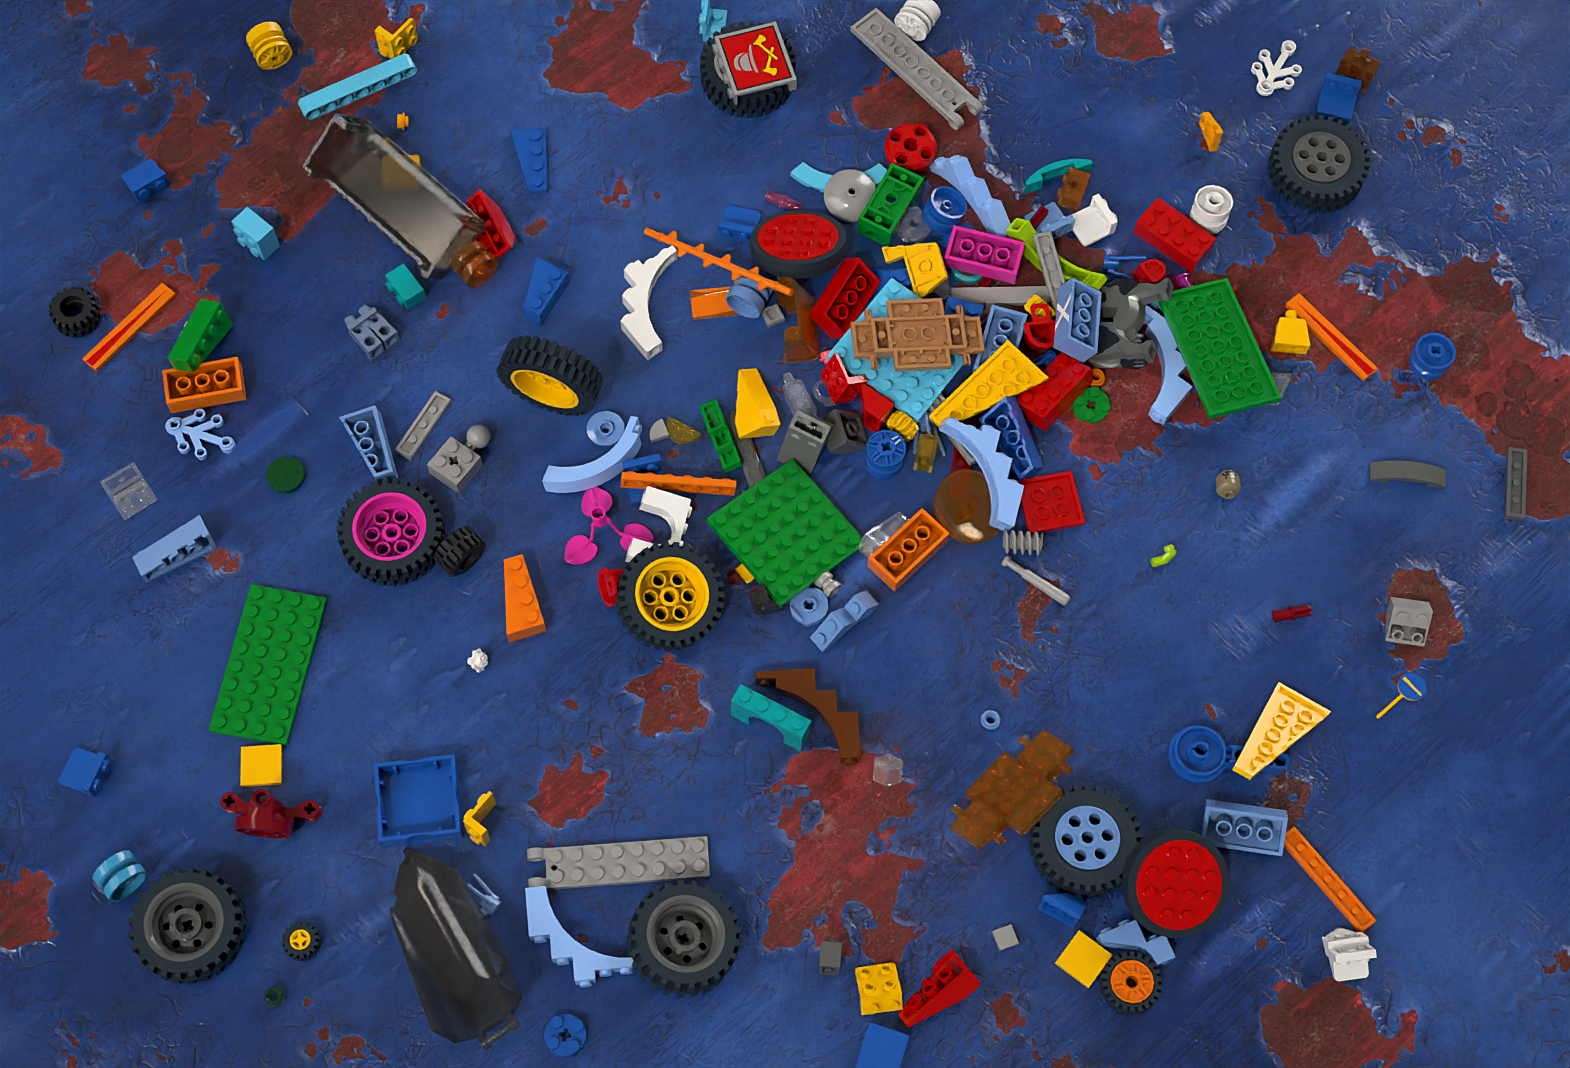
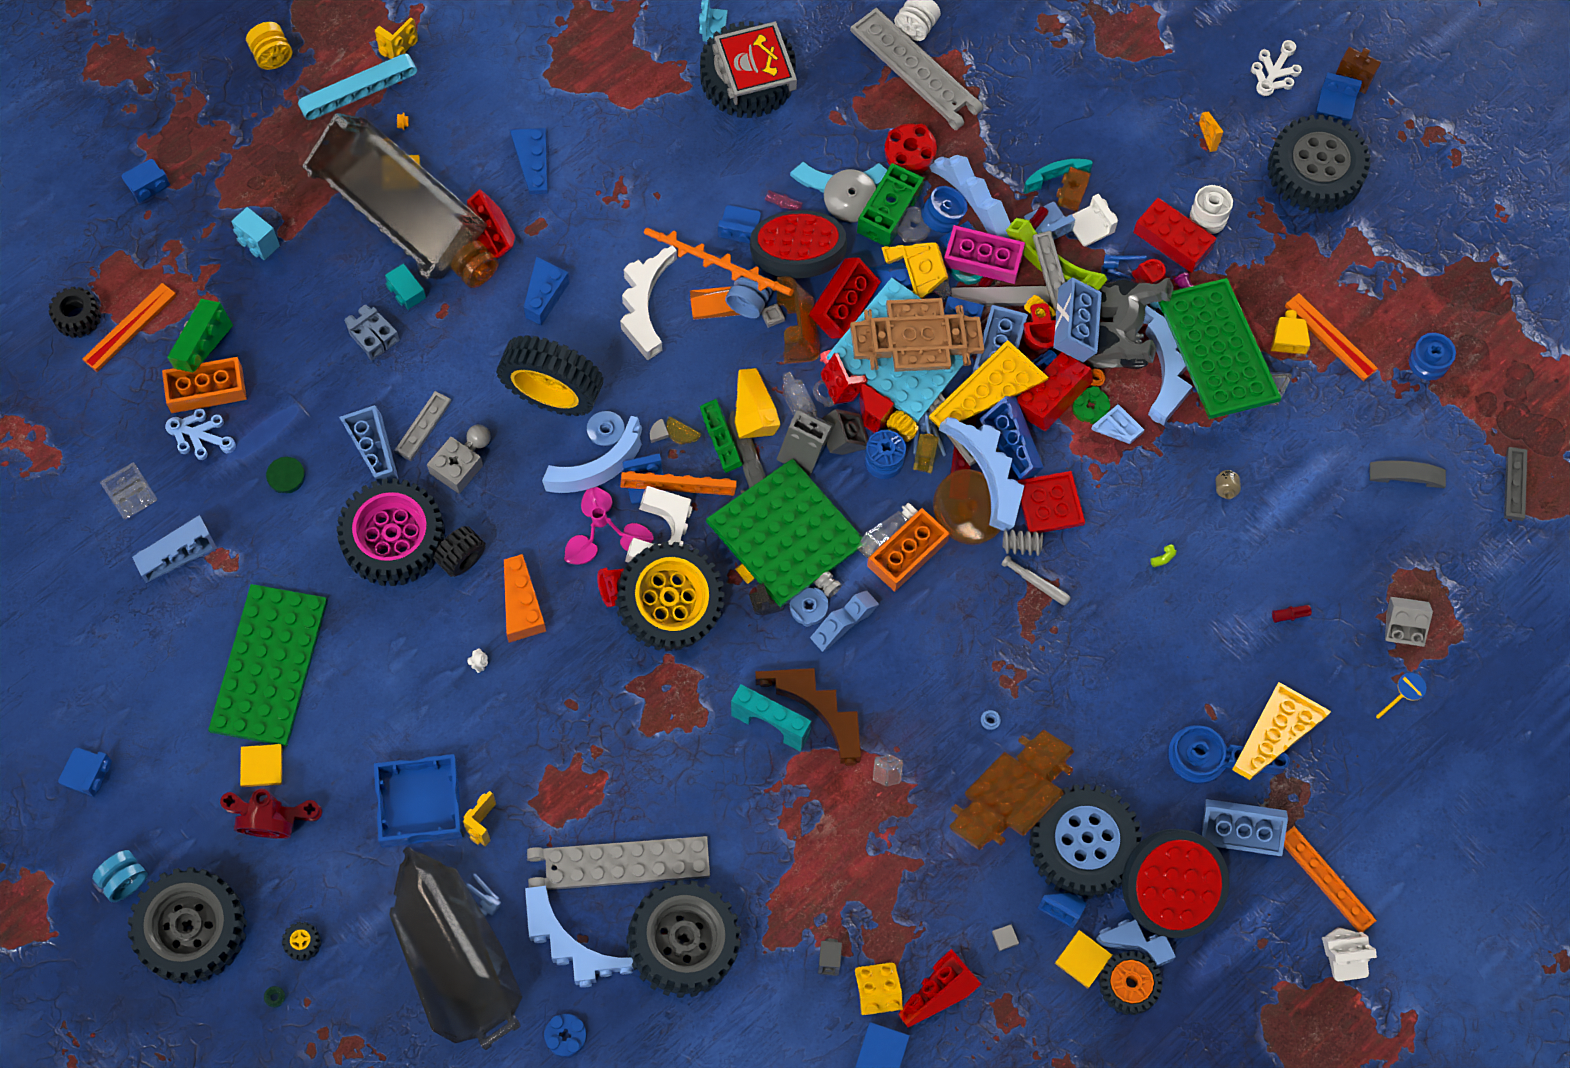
none -> white plate [901,503,918,519]
none -> light blue wing [1091,405,1144,444]

